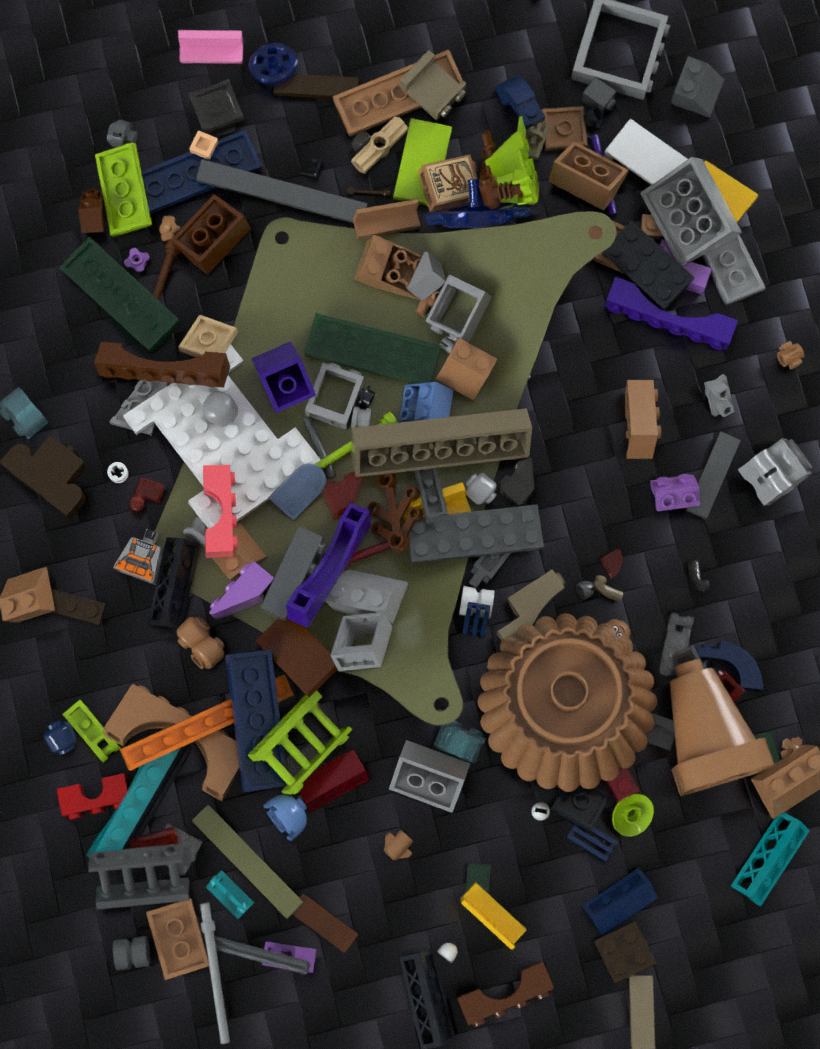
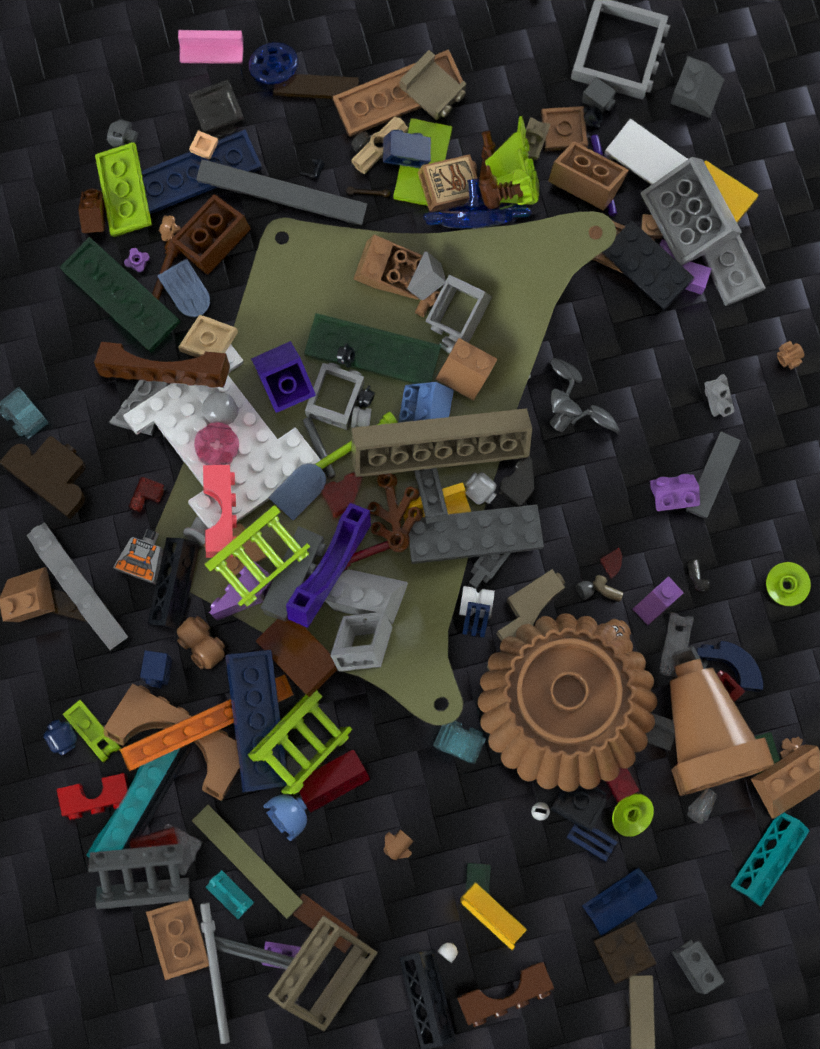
white bush [107,462,129,484] -> none
dark grey wheel [113,936,150,970] -> none
medium nougat panel [353,199,420,239] -> none
light grey slope [389,740,470,813] -> none
dark blue arch [495,76,545,129] -> none
dark purple arch [604,277,738,350] -> none
medium nougat wedge [625,380,661,459] -> none
light grey piece [738,438,812,506] -> none
none -> light grey arch [27,522,128,650]
none -> dark blue brick [140,650,172,689]
none -> sand blue window [157,259,210,318]
none -> clear pink plate [194,422,239,465]
none -> lime fence [205,505,310,607]
none -> dark tan window [269,916,378,1031]
none -> black plate [337,343,355,368]
none -> dark blue brick [383,129,431,169]
none -> dark grey plant [550,358,620,434]
none -> medium lavender slope [632,576,683,626]
none -> dark grey panel [672,940,724,994]
none -> clear cone [687,789,717,824]
none -> lime dish [766,562,811,606]

